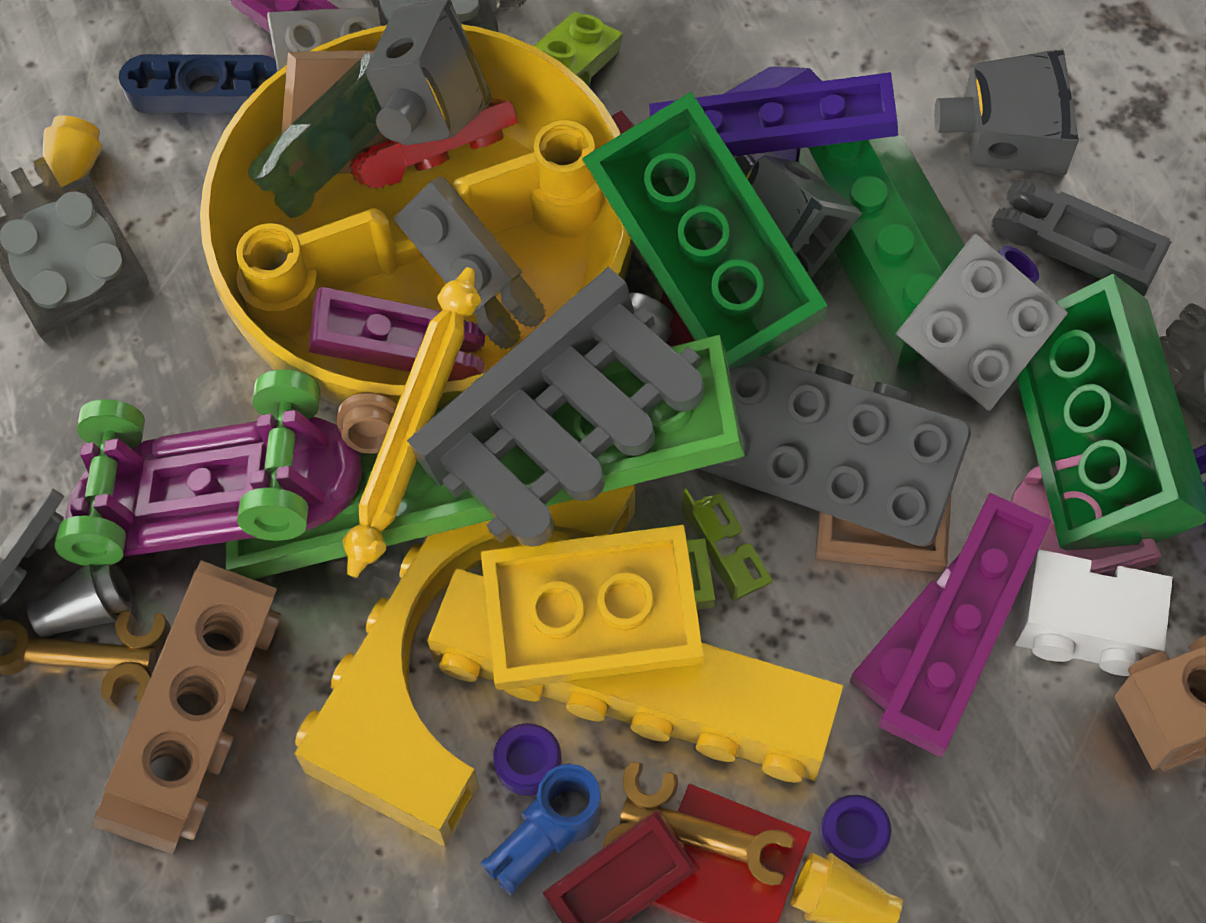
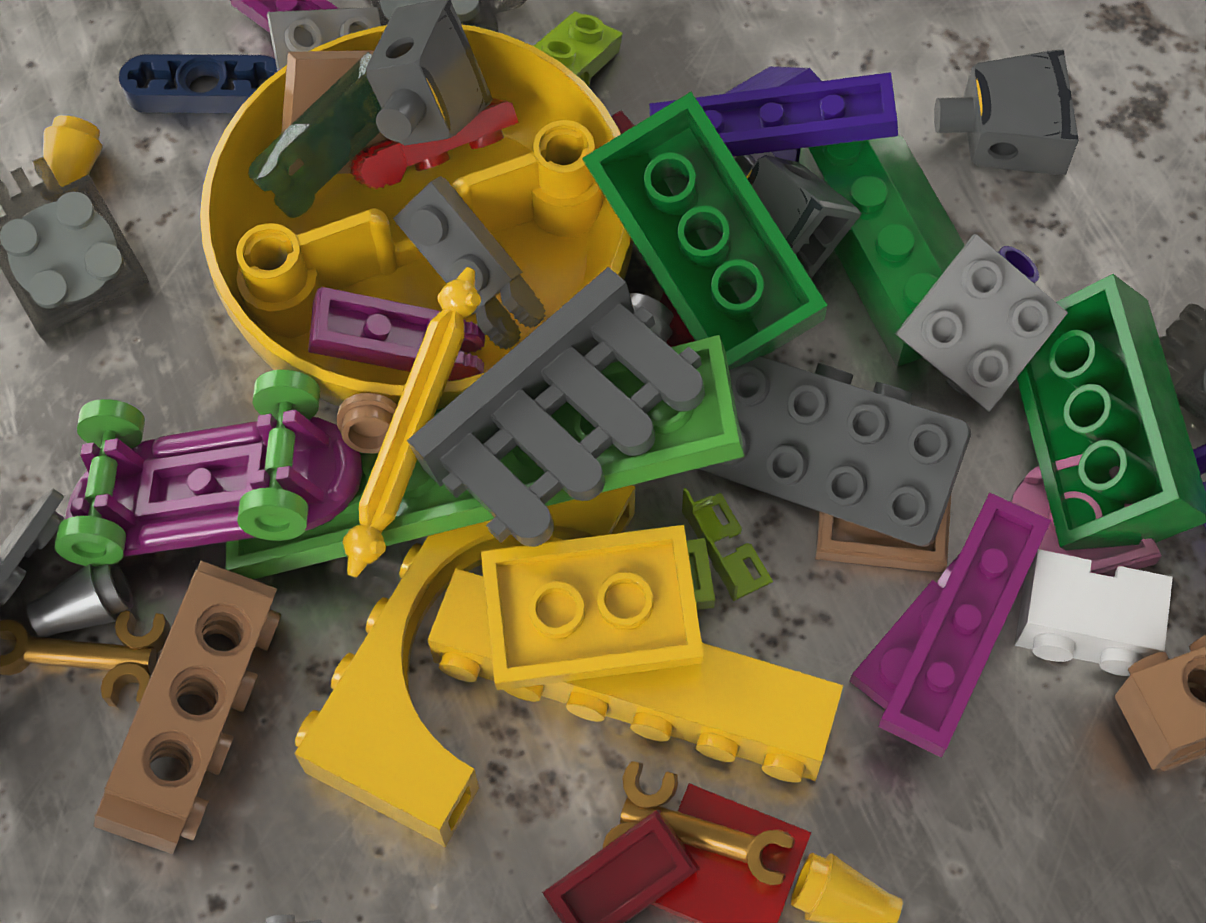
blue pin [480,764,602,896] -> none
dark purple tile [493,723,562,796] -> none
dark purple tile [819,795,892,869] -> none
dark grey hinge [991,180,1172,296] -> none

